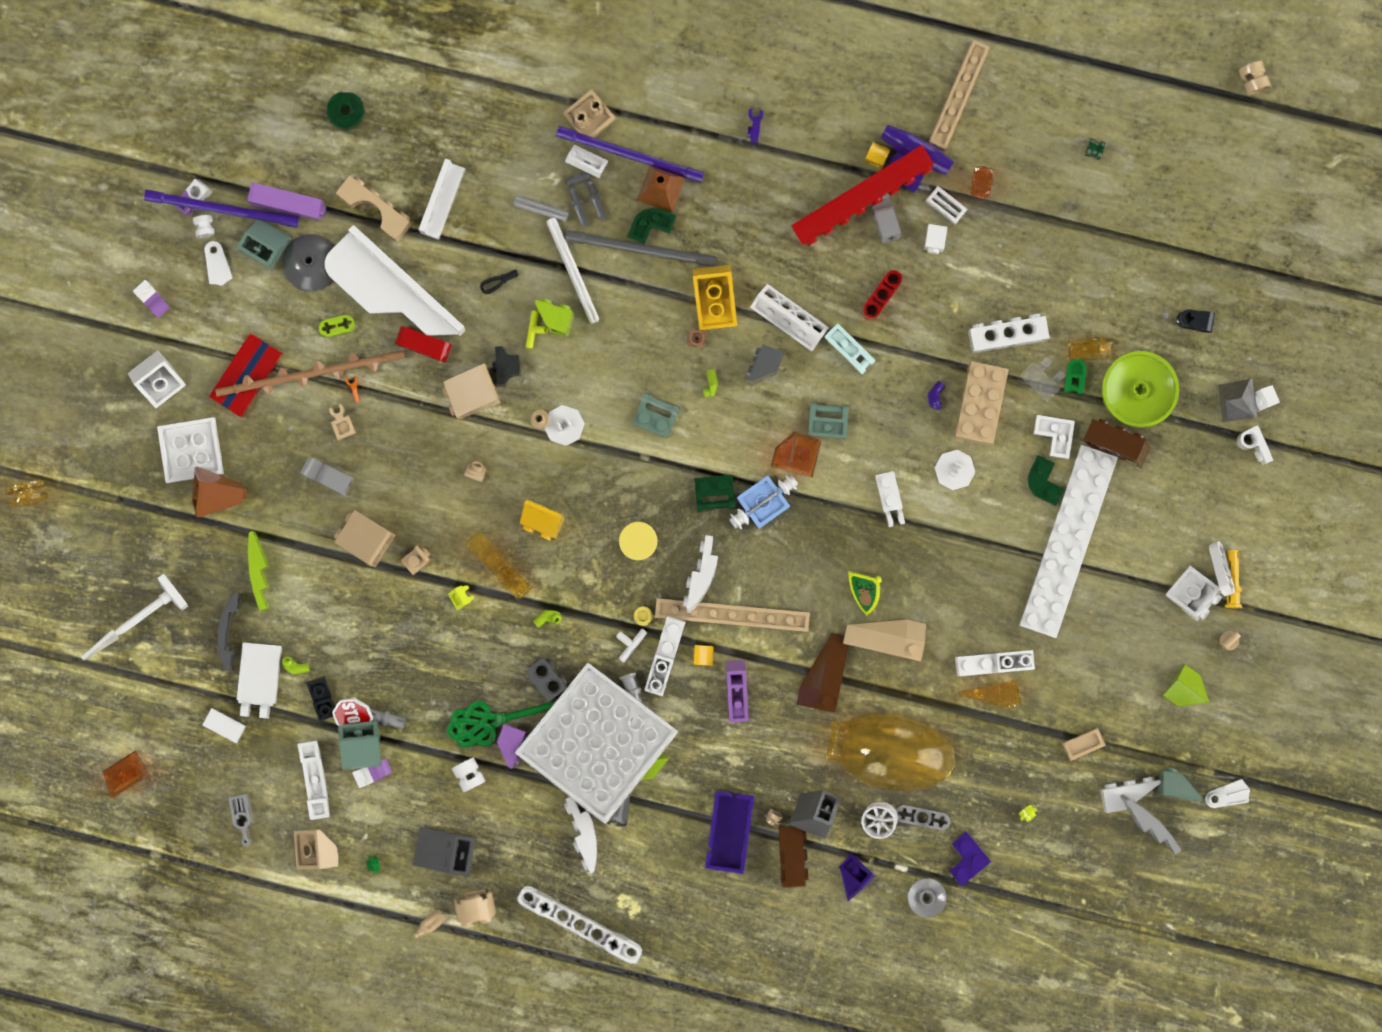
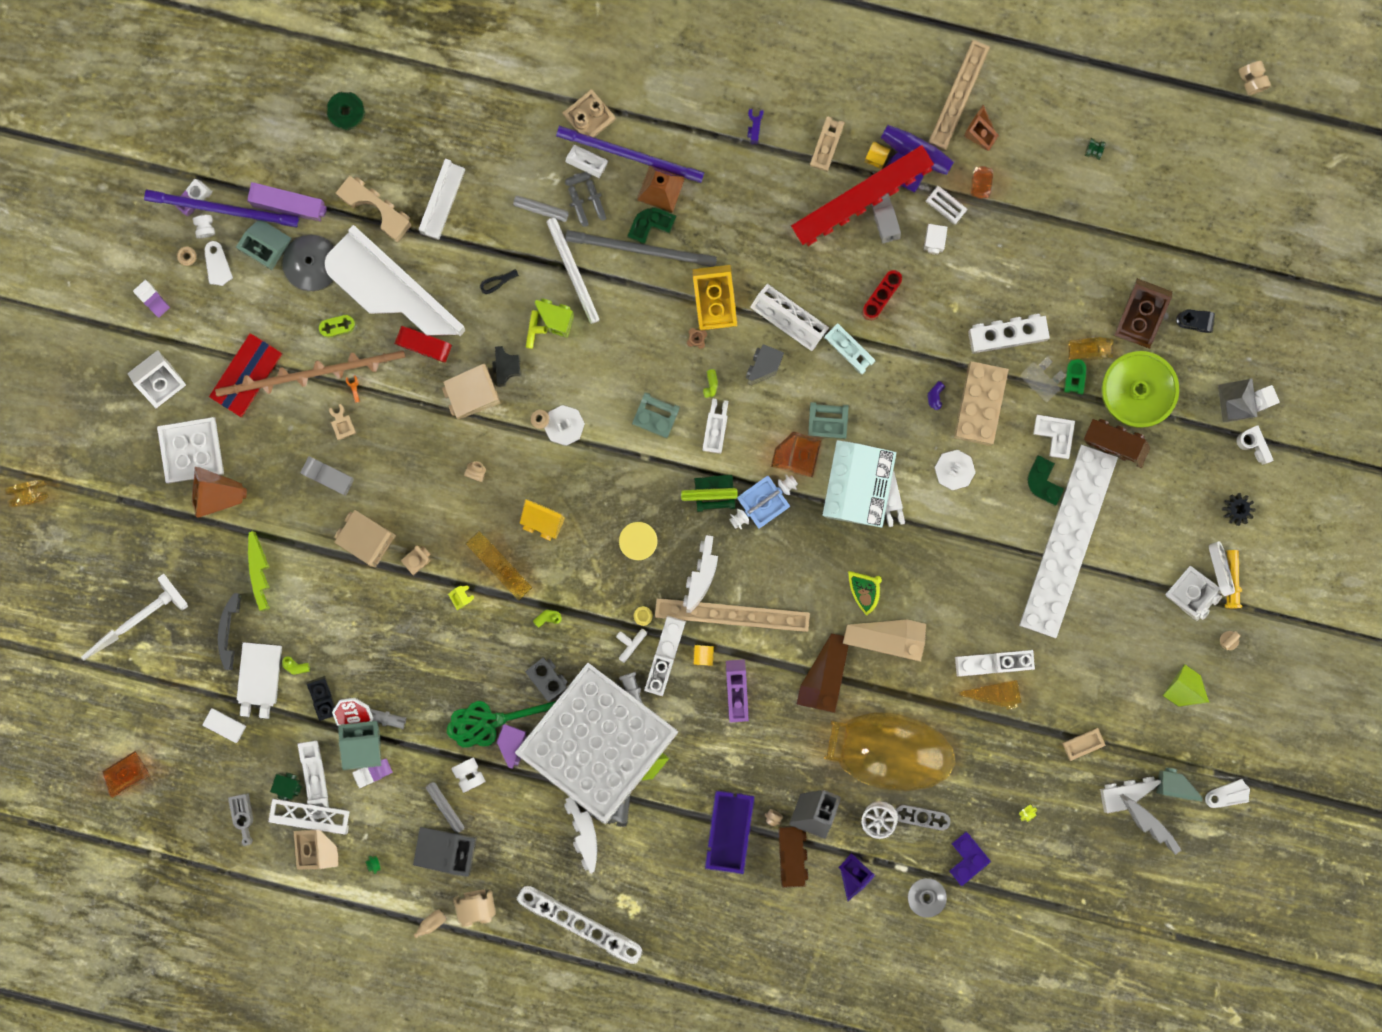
none -> tan plate [177,247,197,266]
none -> white fence [269,799,350,834]
none -> dark green brick [270,772,302,801]
none -> light grey axle [426,782,464,833]
none -> lime axle [681,488,738,501]
none -> white hinge [702,399,729,454]
none -> tan plate [810,116,845,172]
none -> light aqua slope [823,440,897,528]
none -> dark orange slope [964,105,999,151]
none -> reddish brown slope [1114,278,1173,349]
none -> black gear [1222,493,1256,526]

